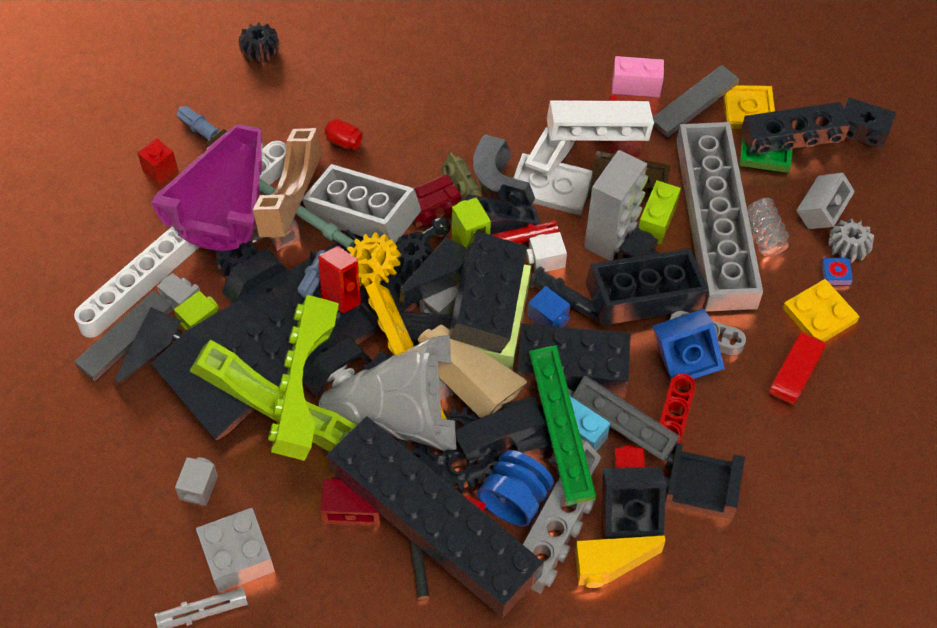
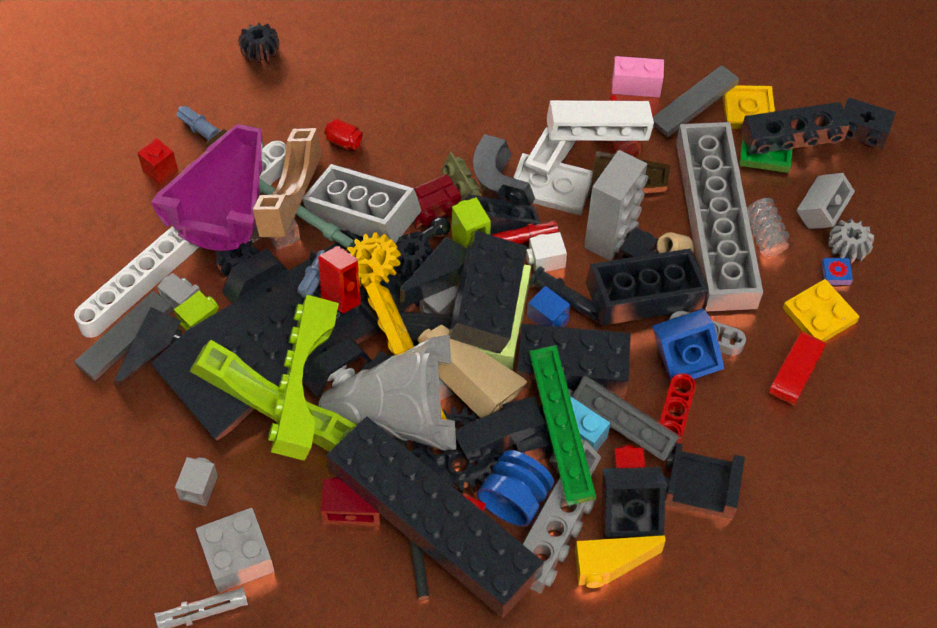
lime brick [639,180,681,245] -> none
none -> tan brick [657,232,694,253]

